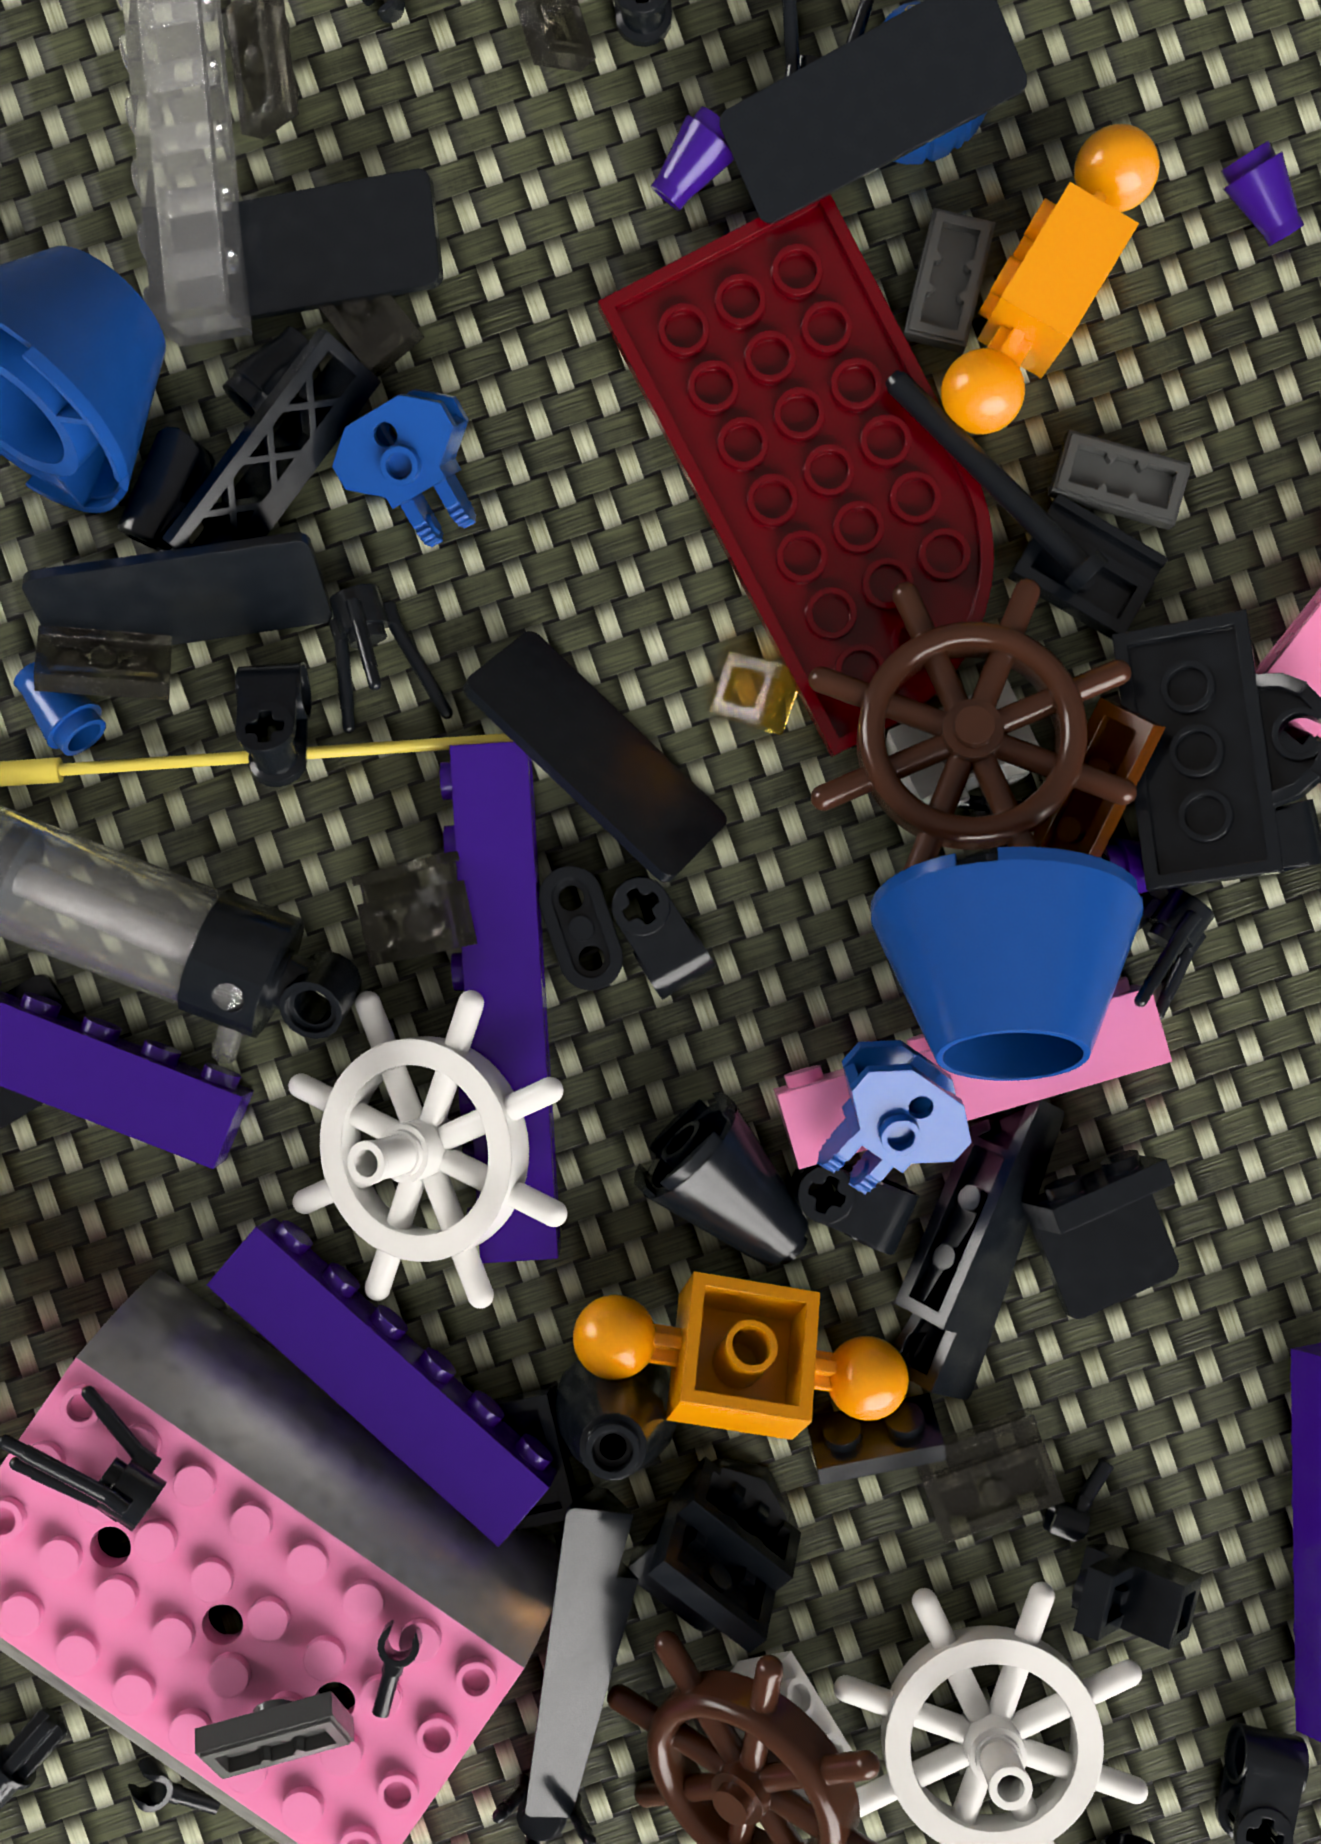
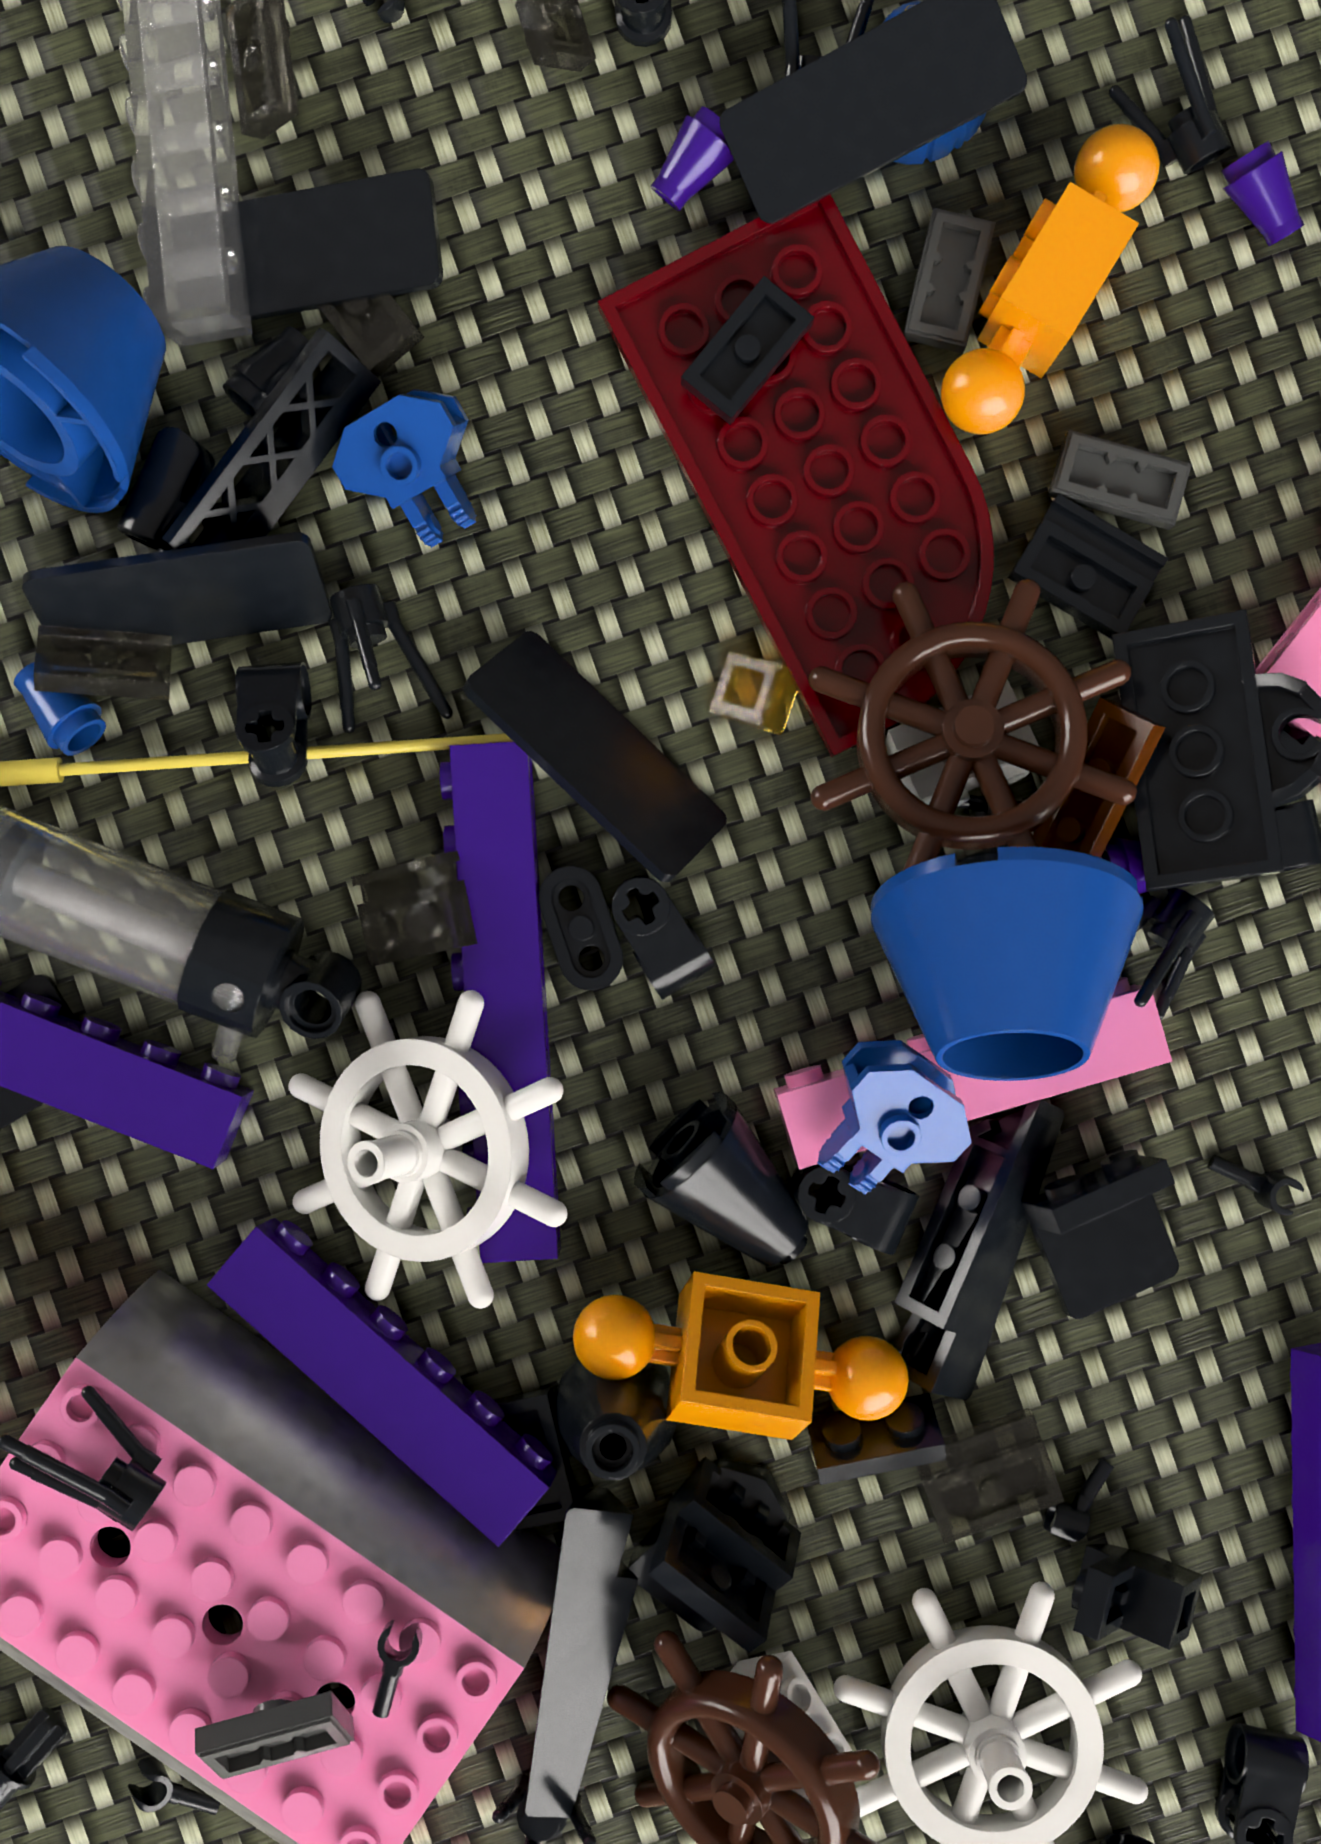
black bar [885,370,1109,594] -> none
none -> black plate [681,276,815,425]
none -> black plant [1109,15,1232,174]
none -> black hand [1208,1154,1304,1216]

